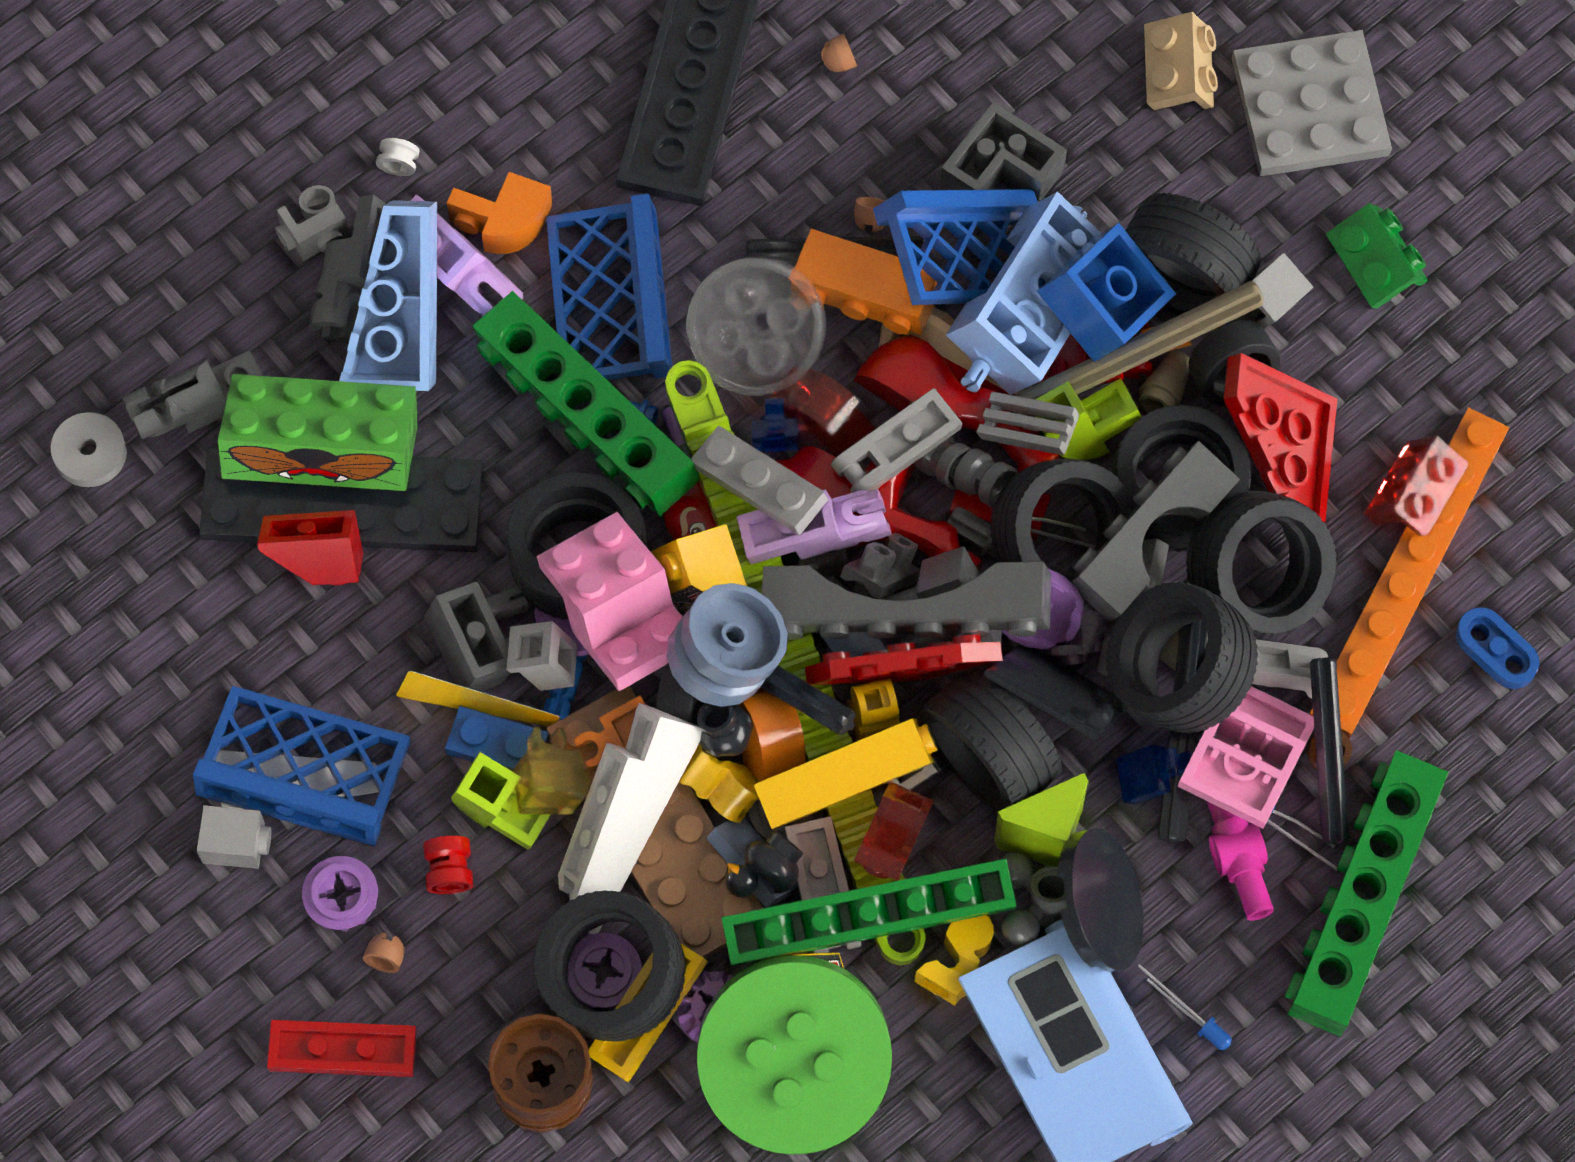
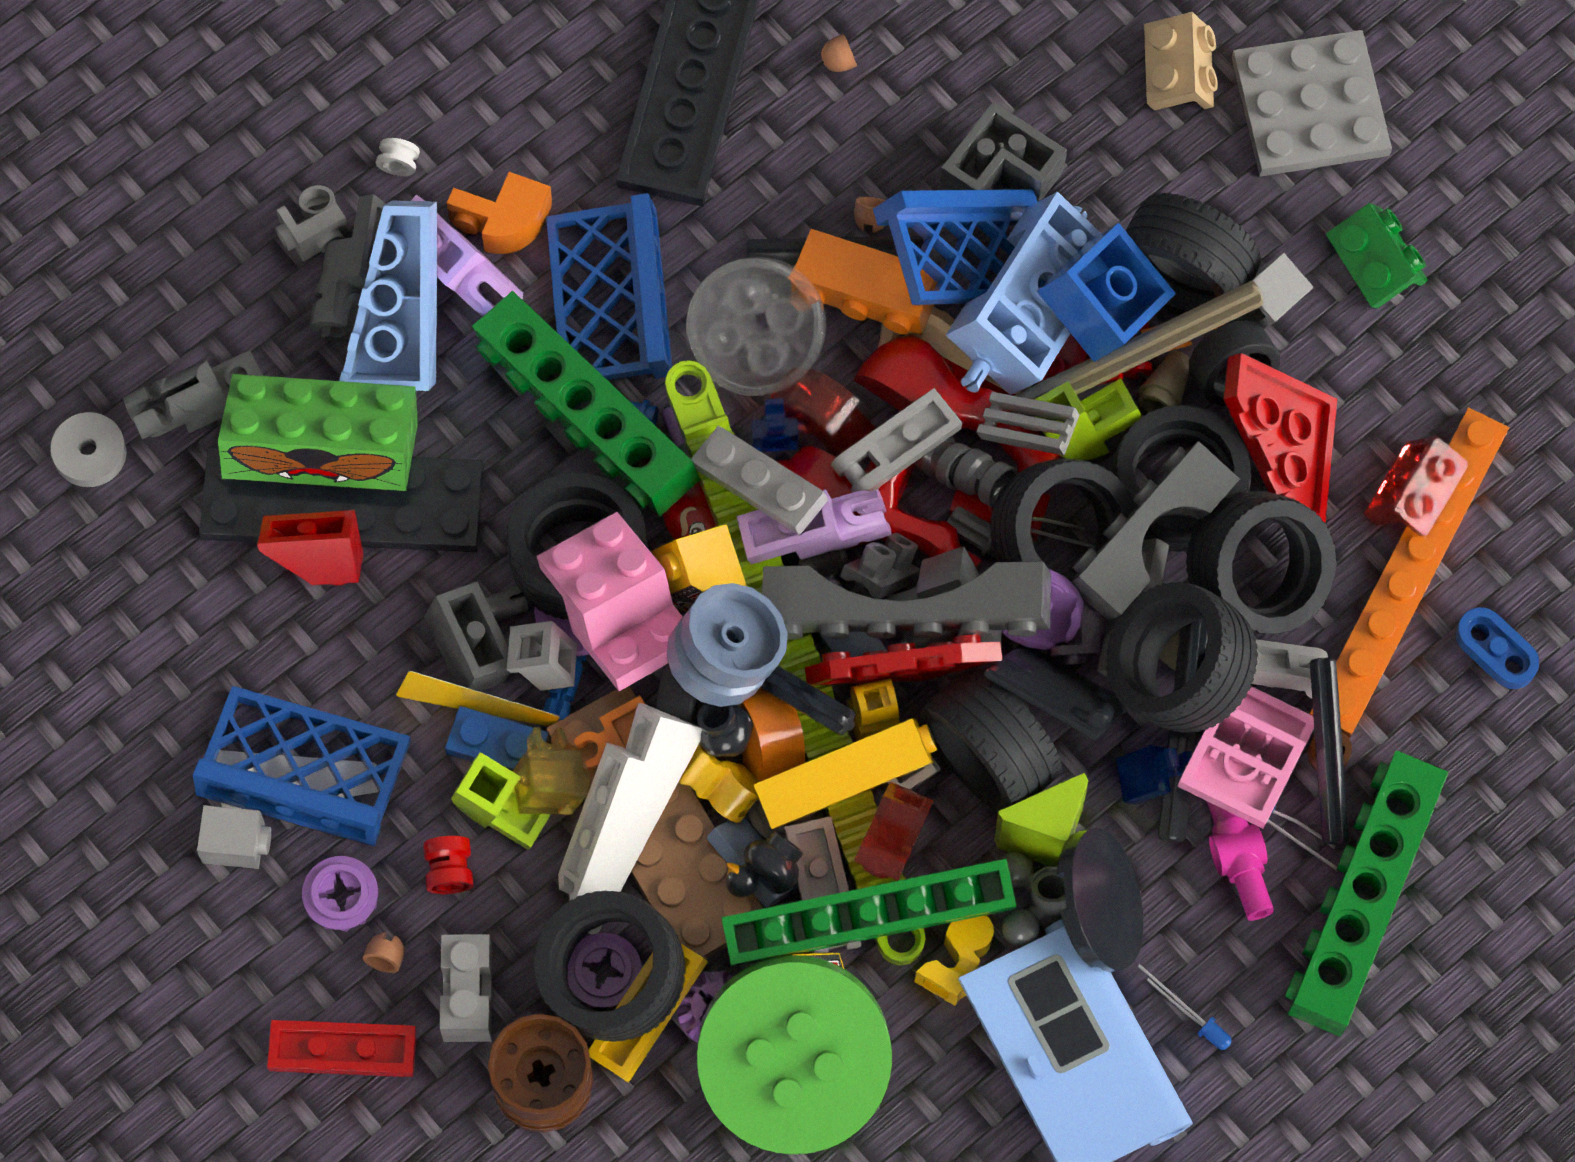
none -> light grey brick [440,934,493,1042]

